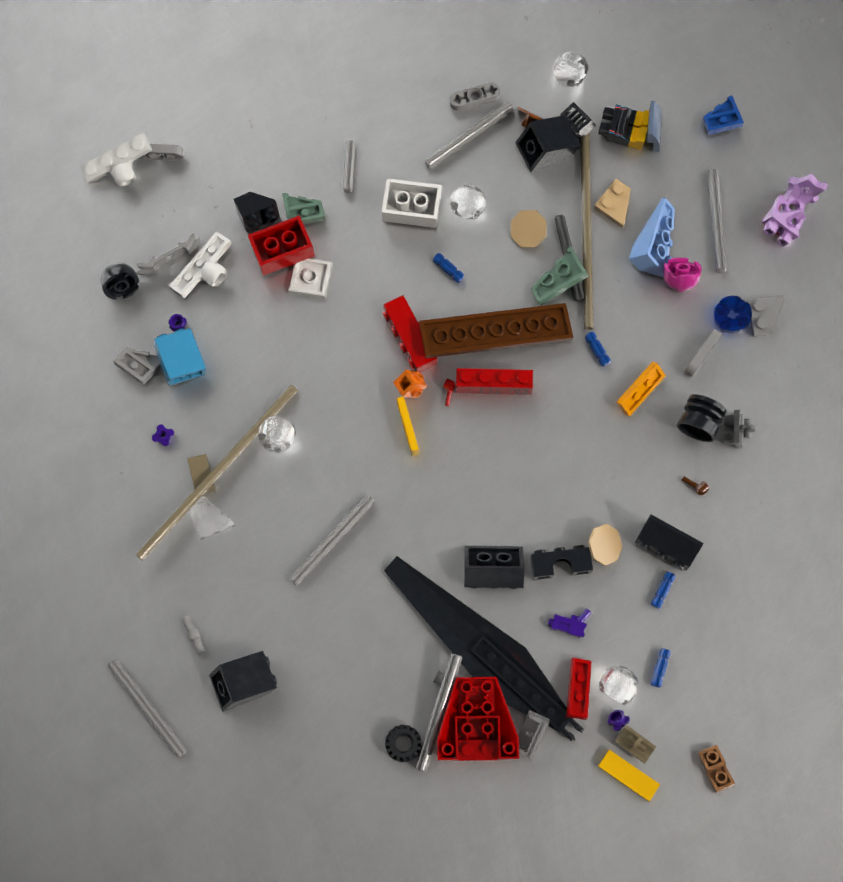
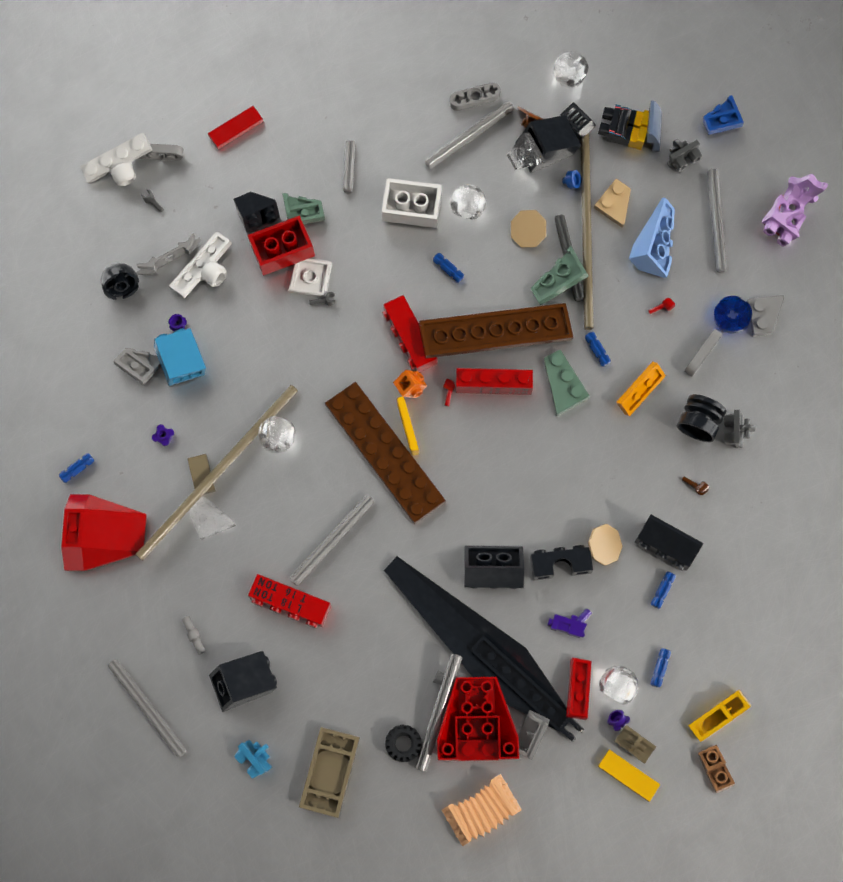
dark pink cylinder [663,258,702,292] -> none
none -> blue axle [59,453,94,483]
none -> red wedge [61,494,147,571]
none -> dark grey hand [141,189,164,212]
none -> red tile [208,106,264,150]
none -> dark azure hips [234,740,272,778]
none -> red brick [248,574,331,628]
none -> dark tan slope [299,727,360,818]
none -> dark grey hand [309,292,336,306]
none -> reddish brown plate [325,381,446,524]
none -> light nougat piece [442,774,522,846]
none -> clear wing [507,132,546,170]
none -> sand green wing [544,350,590,416]
none -> blue tile [562,170,581,189]
none -> red hand [648,298,675,314]
none -> dark grey hips [667,139,702,172]
none -> yellow slope [688,689,751,742]

